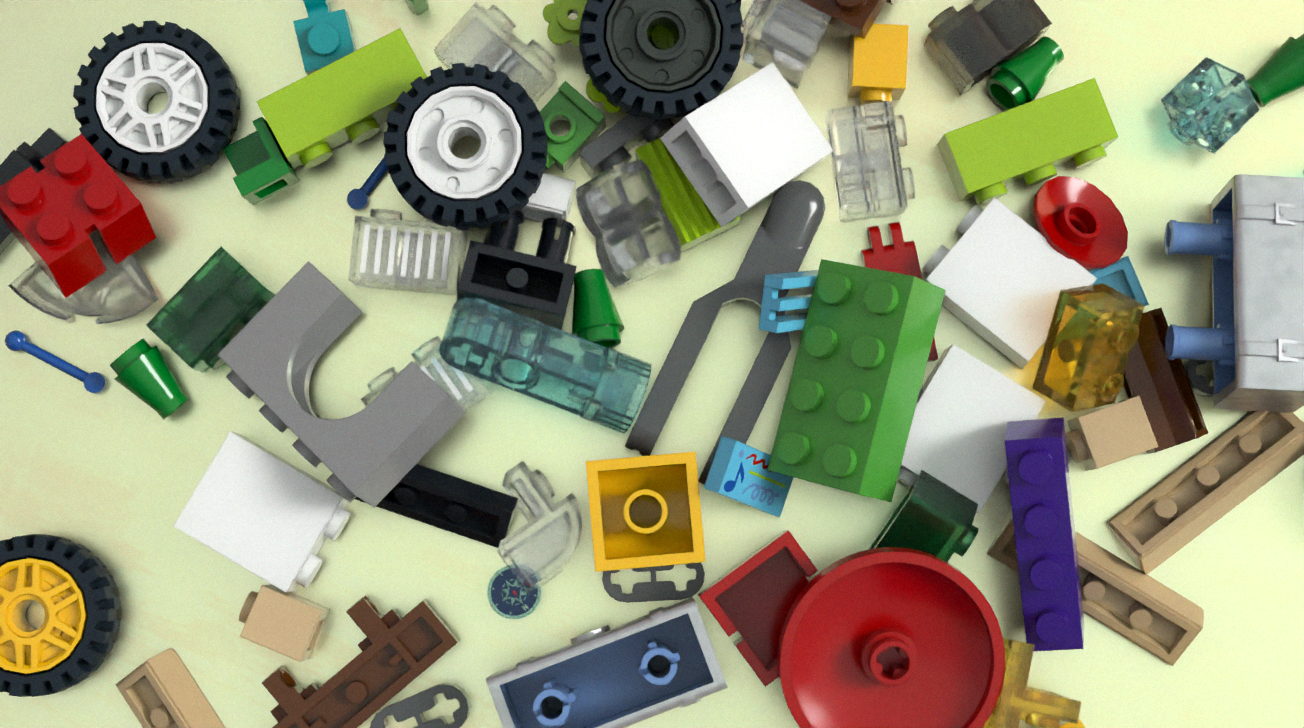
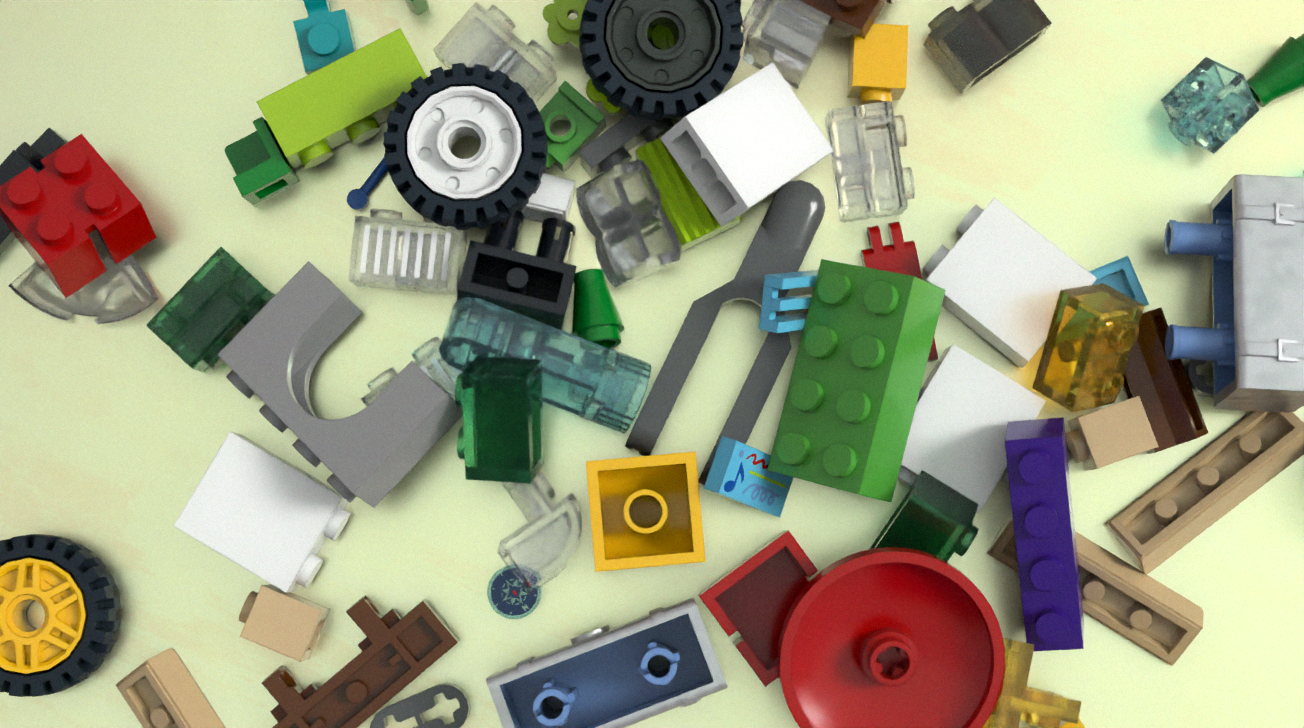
blue hinge [5,330,107,394] -> none
wheel [73,20,240,184] -> none
green cone [110,338,188,420] -> none
black plate [355,464,518,549] -> none
dark grey beam [602,562,705,603] -> none
lime brick [937,78,1118,205] -> none
green cone [986,36,1064,110] -> none
red dish [1033,176,1128,269] -> none
none -> clear green piece [455,356,544,484]

